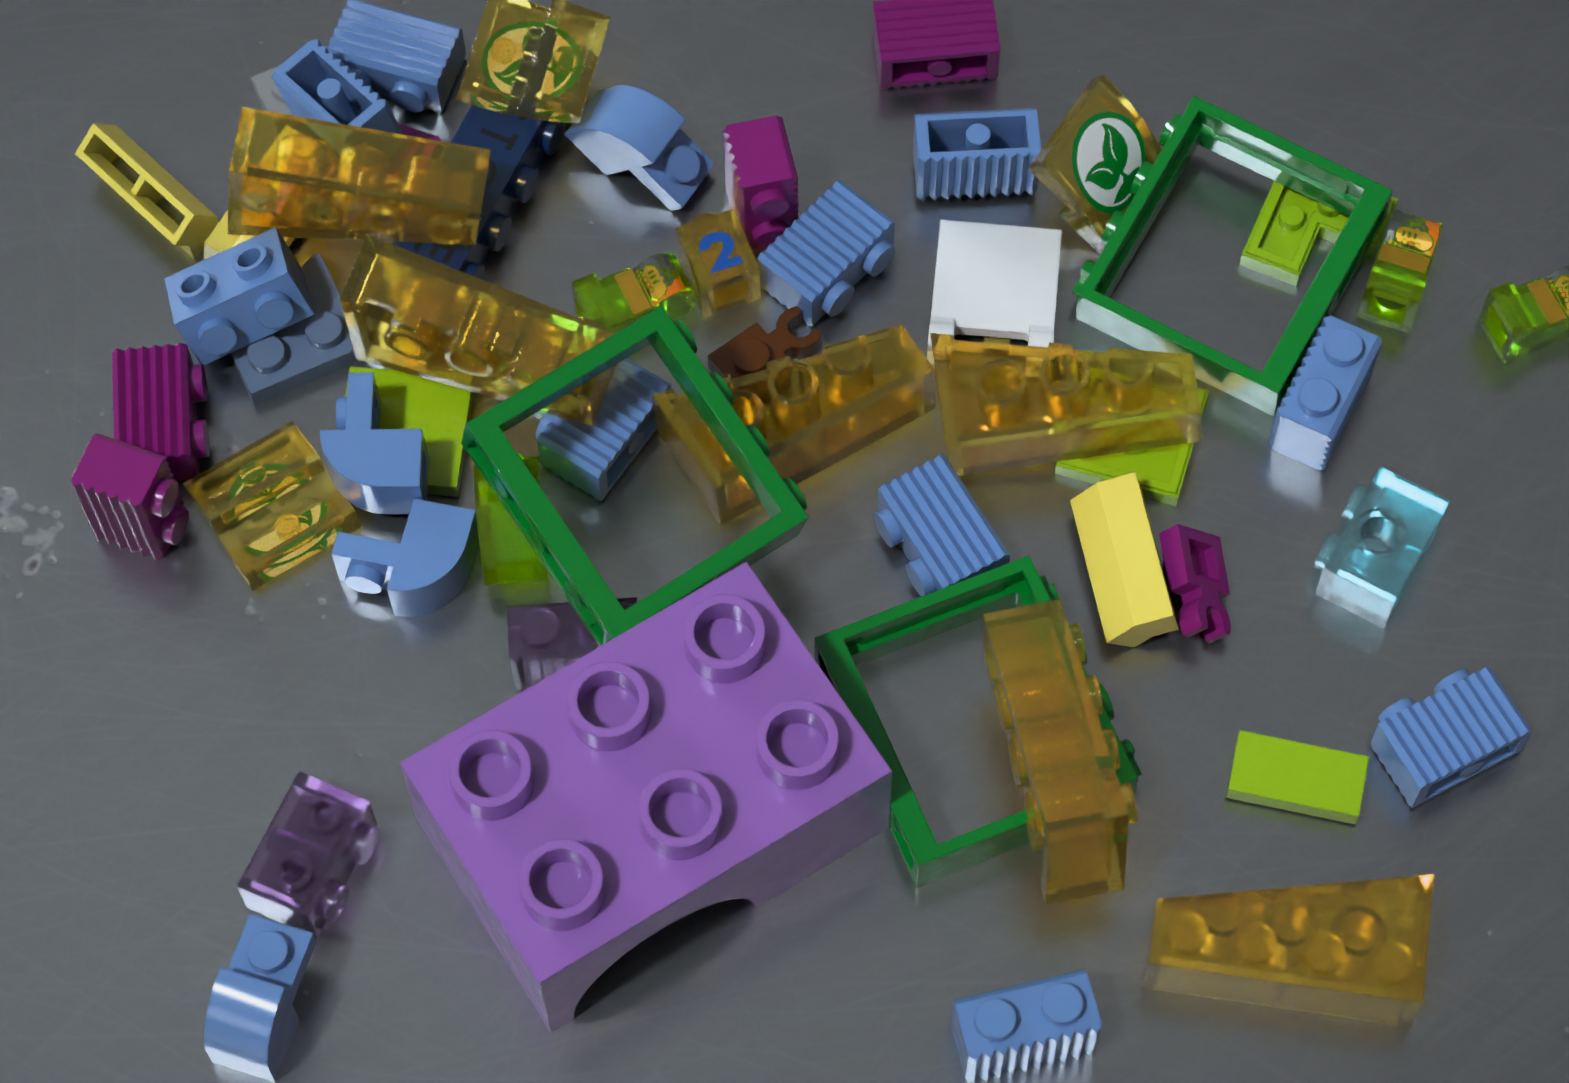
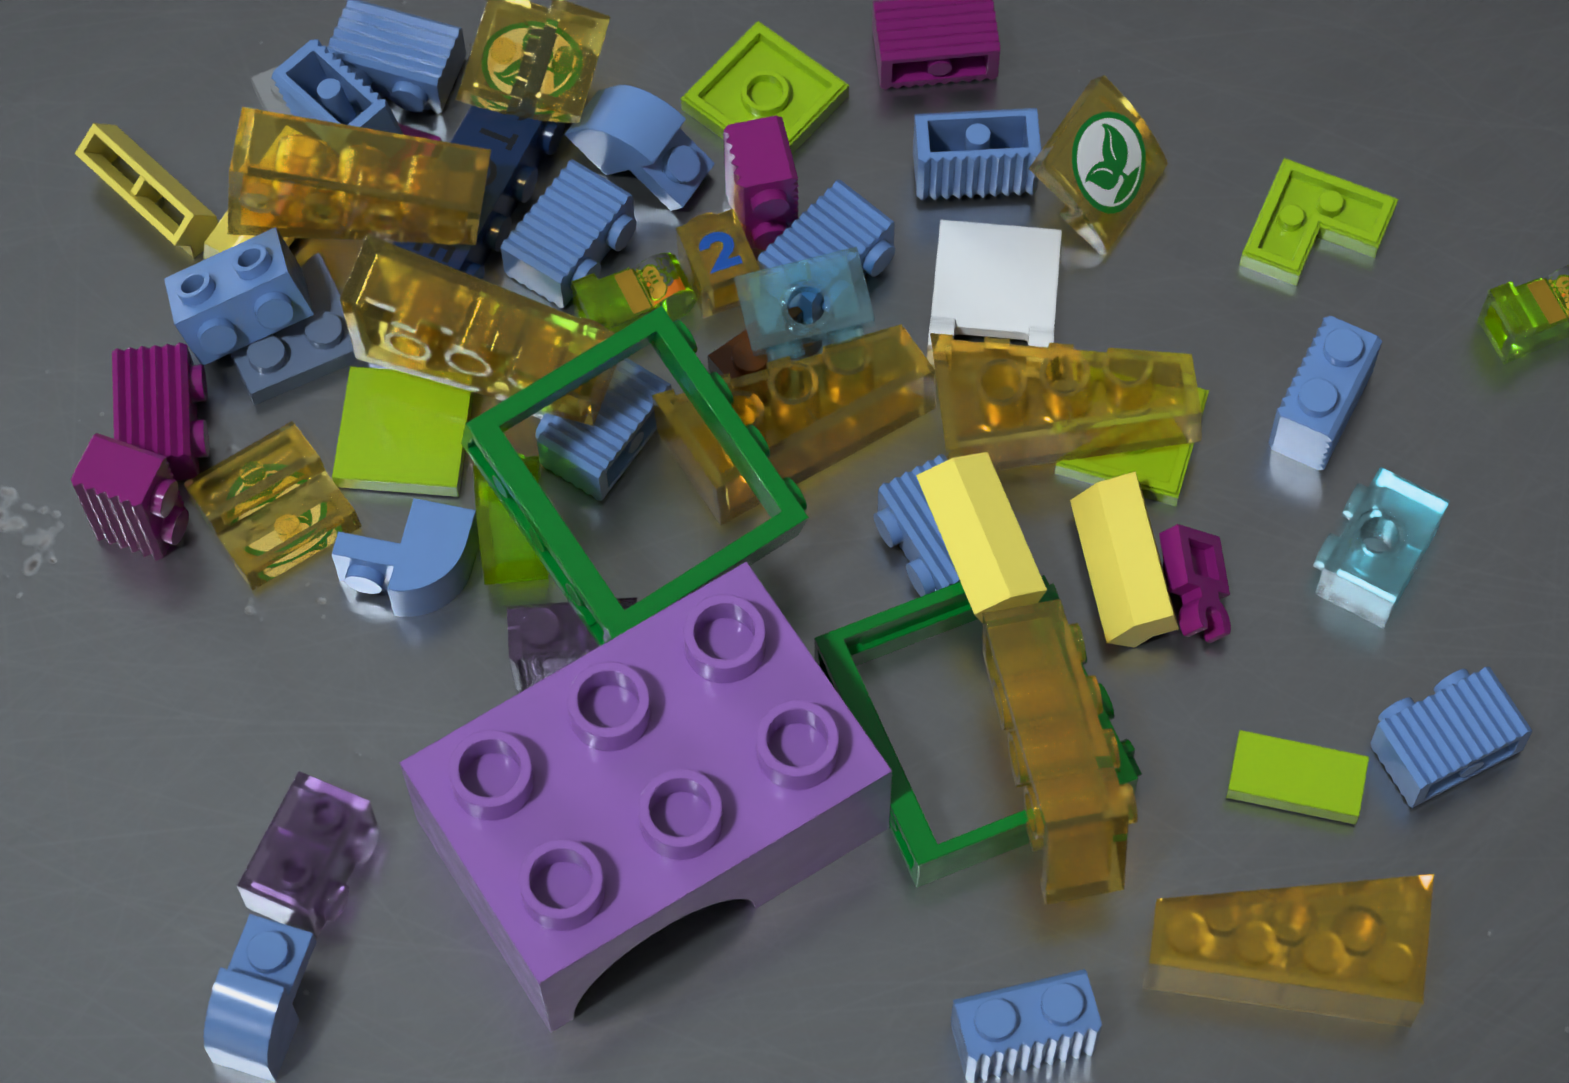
medium blue brick [320,372,429,514] -> none
green window [1072,96,1393,416] -> none
clear neon green leg [1357,209,1443,333] -> none
none -> medium blue brick [501,160,637,308]
none -> lime tile [681,21,849,154]
none -> clear light blue brick [734,247,876,363]
none -> light yellow piece [916,452,1047,626]

